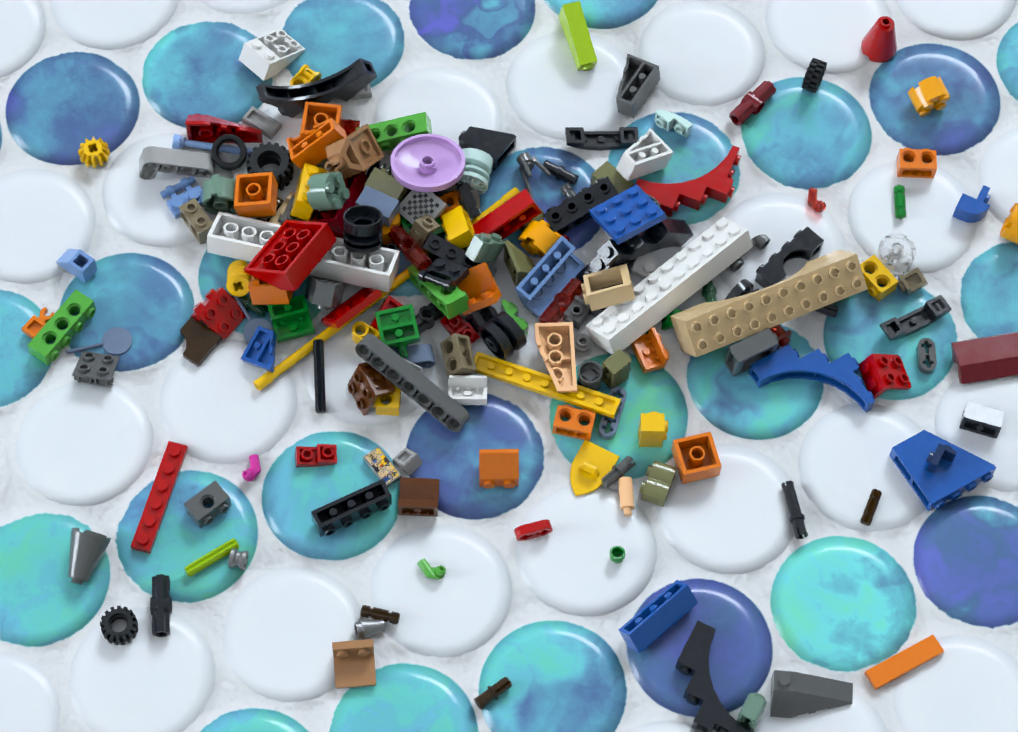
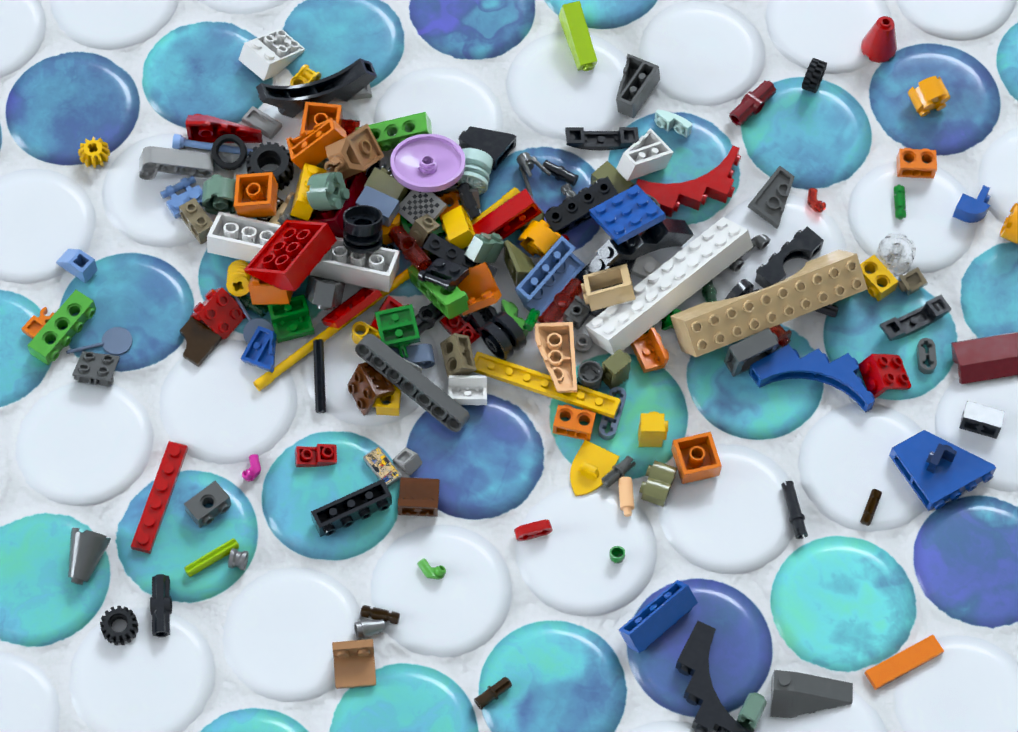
orange slope [479,449,519,489] -> none
none -> green axle [523,308,540,332]
none -> dark grey wing [748,166,795,229]

